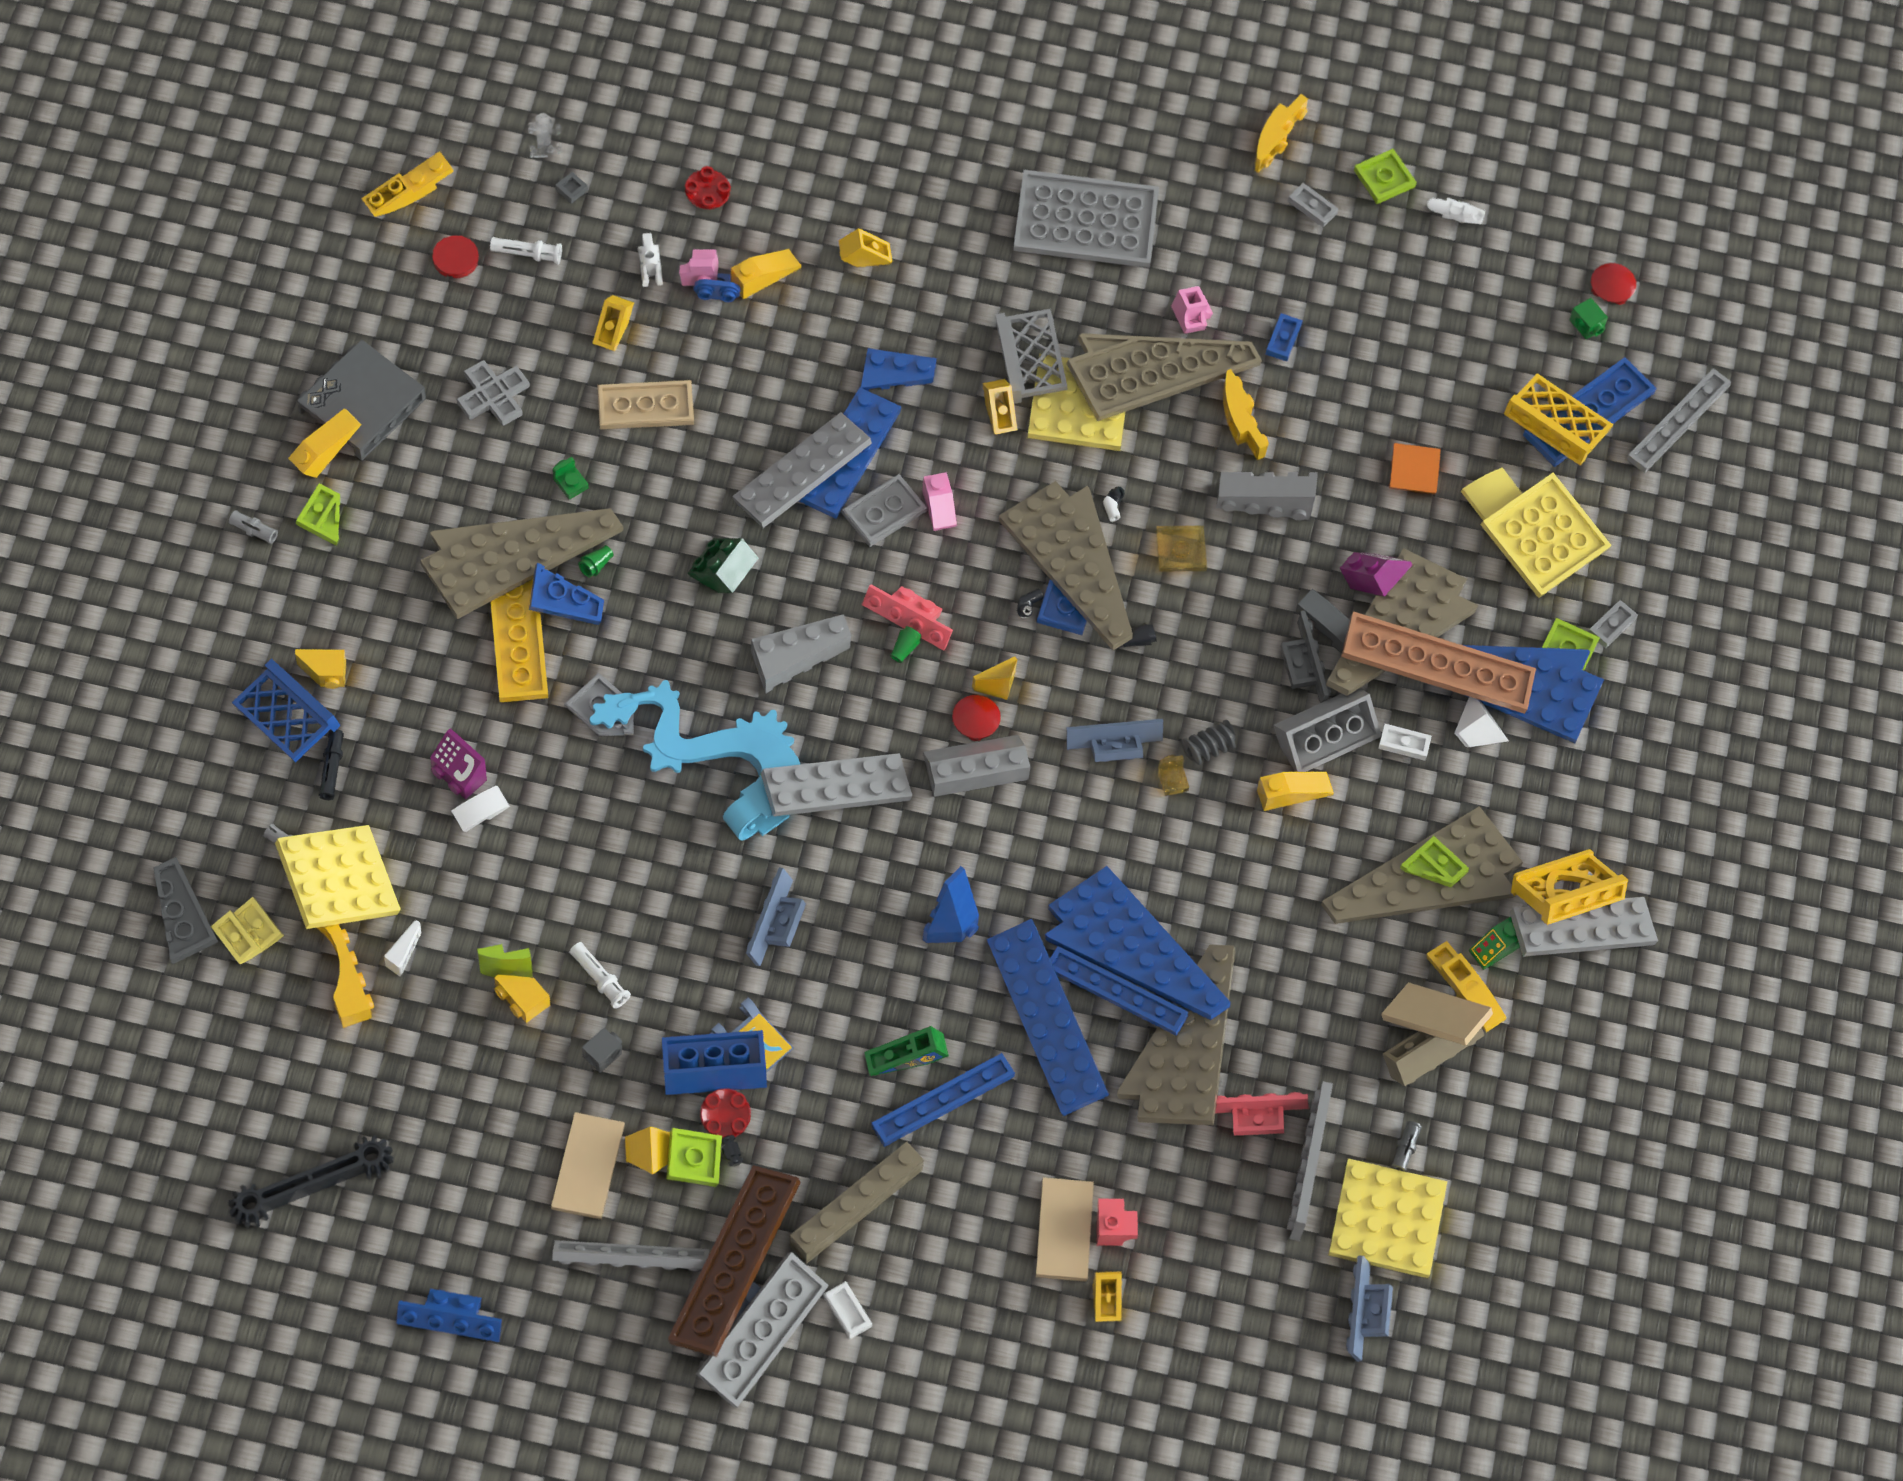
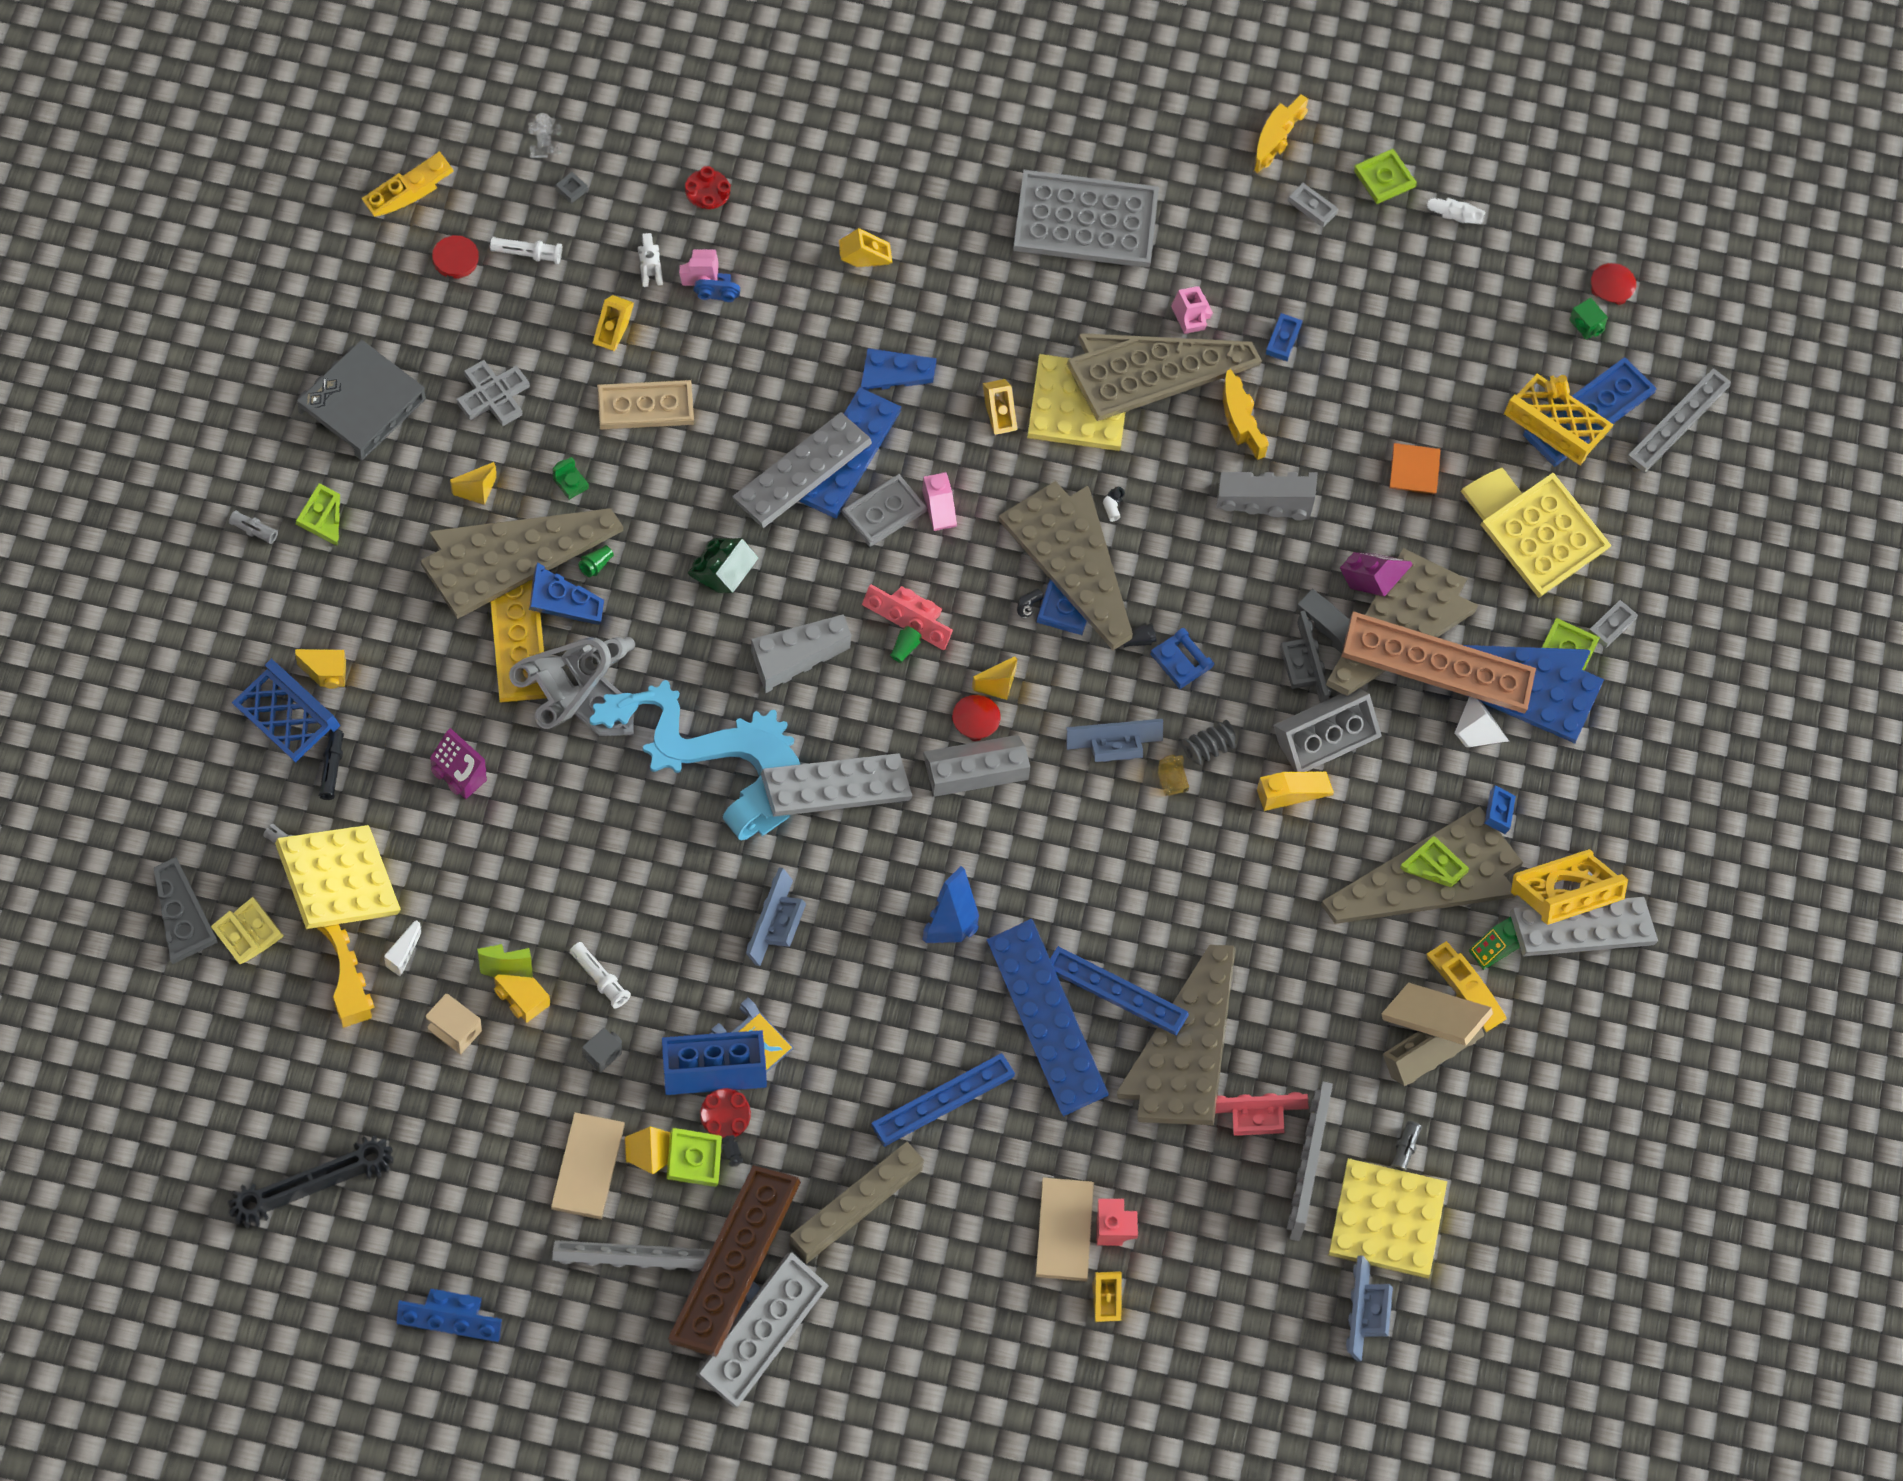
yellow slope [288,409,362,478] -> none
white slope [451,786,510,832] -> none
yellow slope [731,249,801,299] -> none
white tile [823,1281,872,1339] -> none
green slope [864,1026,949,1076] -> none
light grey fence [995,309,1068,404] -> none
blue wing [1045,866,1231,1020] -> none
clear yellow plate [1156,525,1207,572] -> none
white plate [1378,724,1432,761] -> none
none -> tan piece [426,994,482,1055]
none -> yellow slope [450,462,497,505]
none -> light grey connector [509,637,635,729]
none -> blue plate [1150,628,1214,689]
none -> blue plate [1485,785,1516,834]
none -> yellow plate [1546,375,1570,399]

